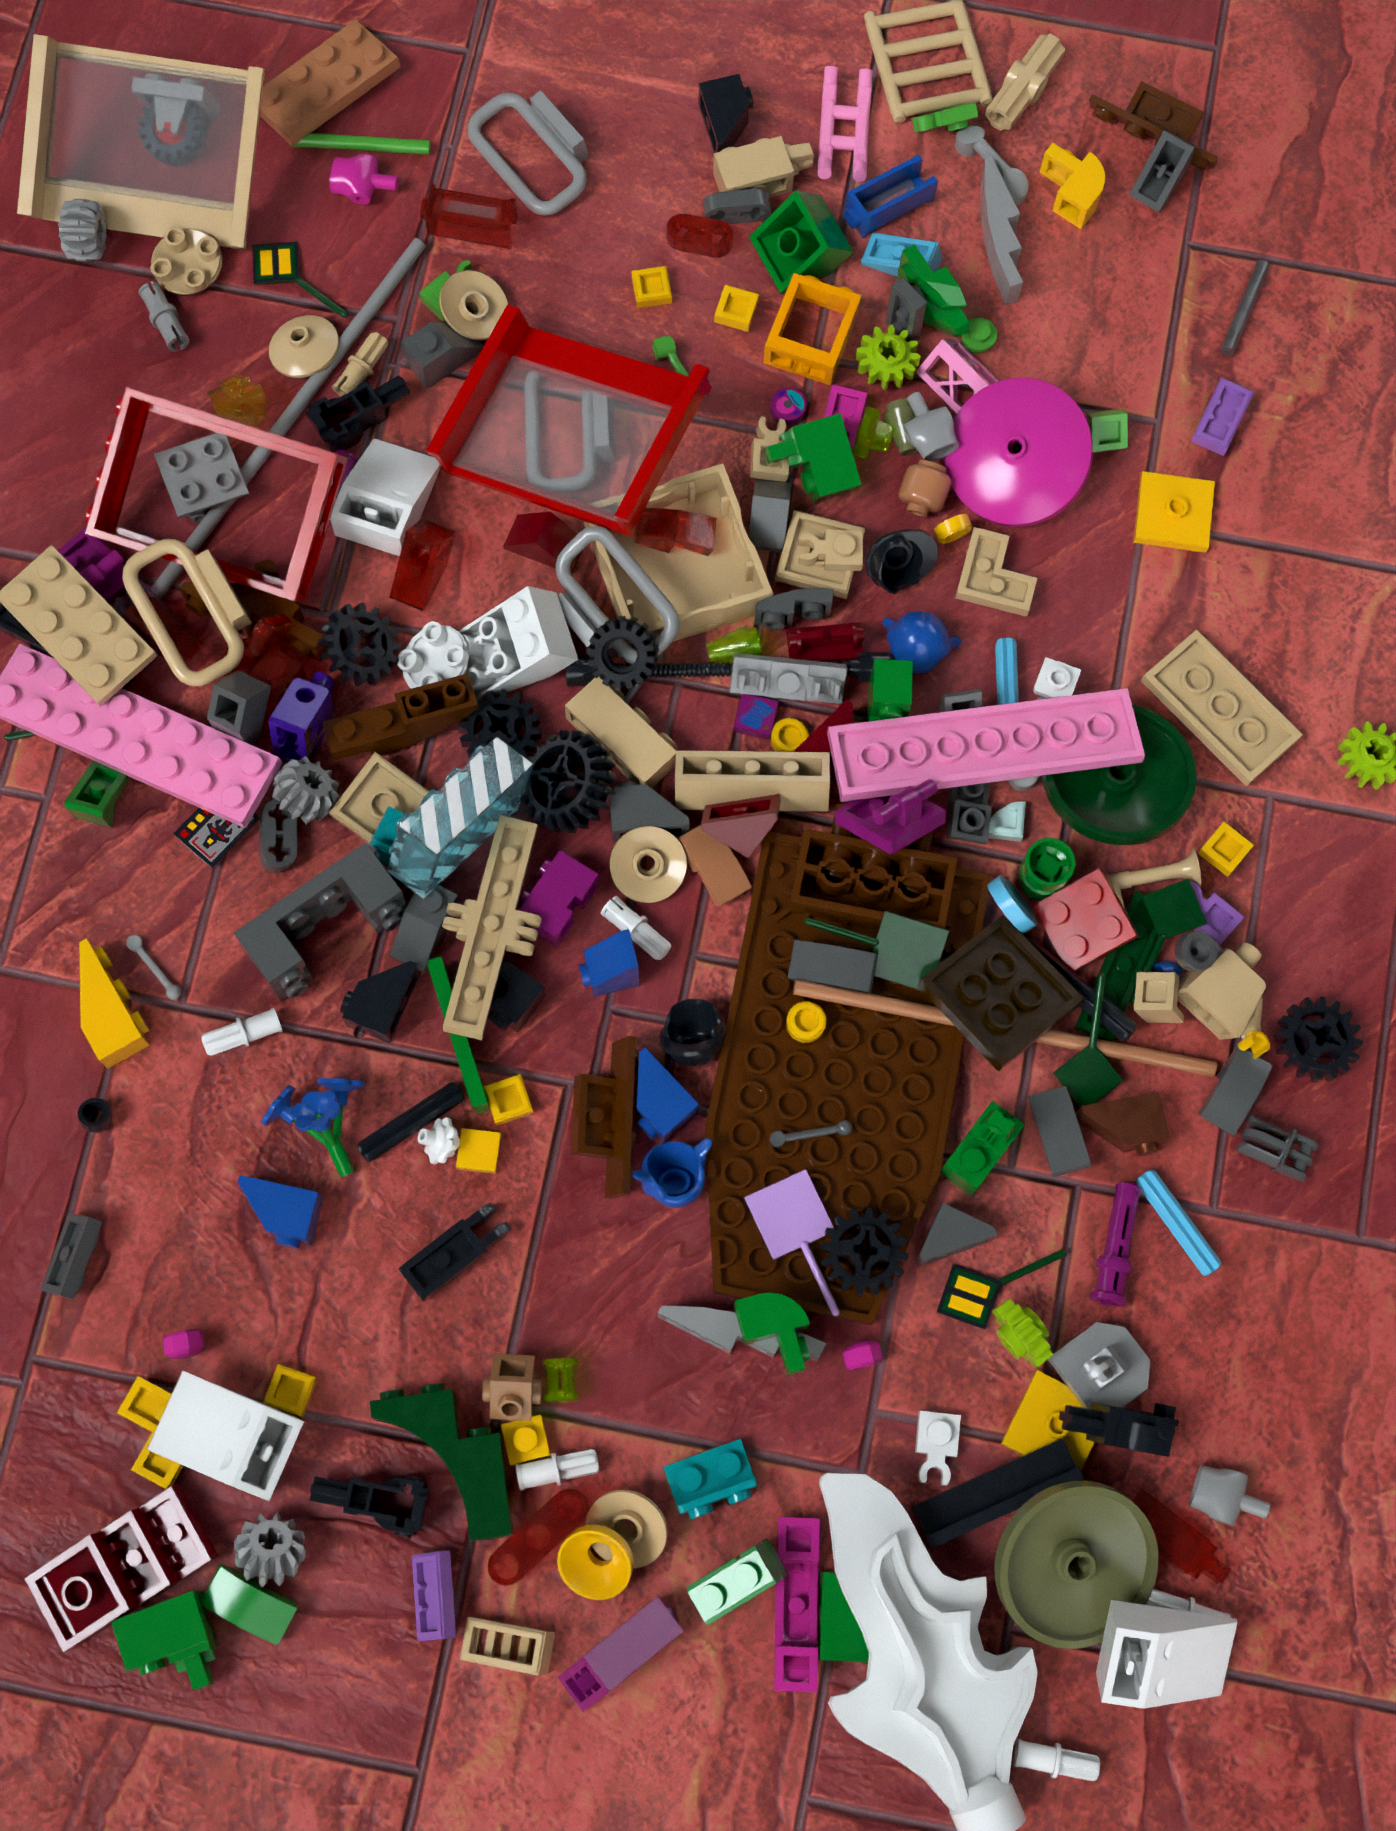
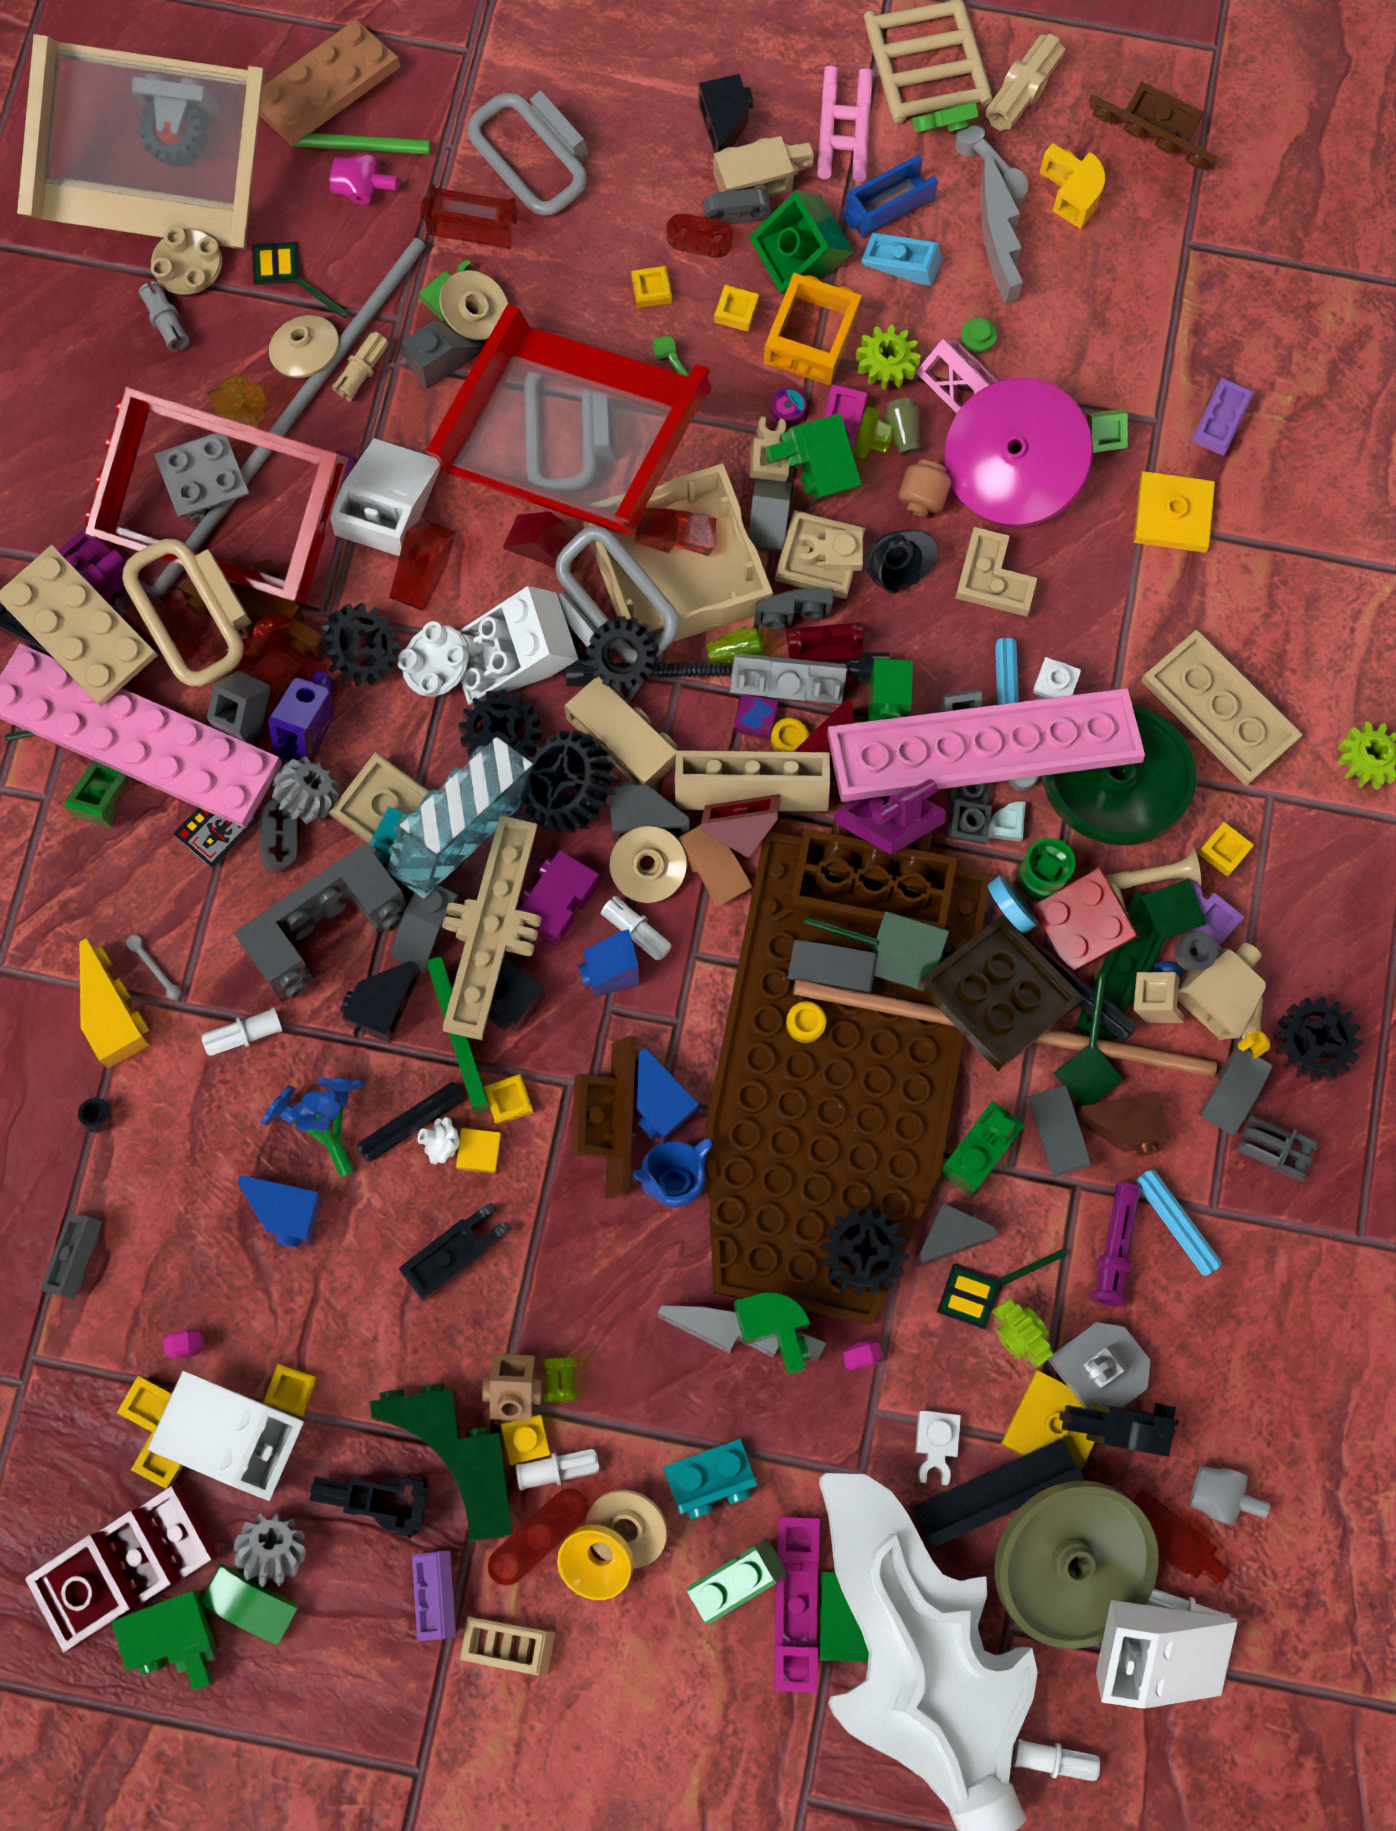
light grey gear [58,199,108,261] -> none
black piece [305,375,410,453] -> none
reddish brown slope [322,673,478,761] -> none
magenta slope [558,1596,683,1712] -> none
black piece [659,999,727,1067] -> none
lavender piece [744,1169,840,1316] -> none
dark grey hinge [770,1120,852,1148] -> none
blue hair [882,611,961,674] -> none
dark grey plate [885,277,927,342] -> none
green plate [896,244,970,337] -> none
light grey piece [903,392,959,462] -> none
yellow tile [934,514,973,544] -> none
dark grey slope [1129,129,1196,212] -> none
flat silver bar [1220,260,1270,356] -> none

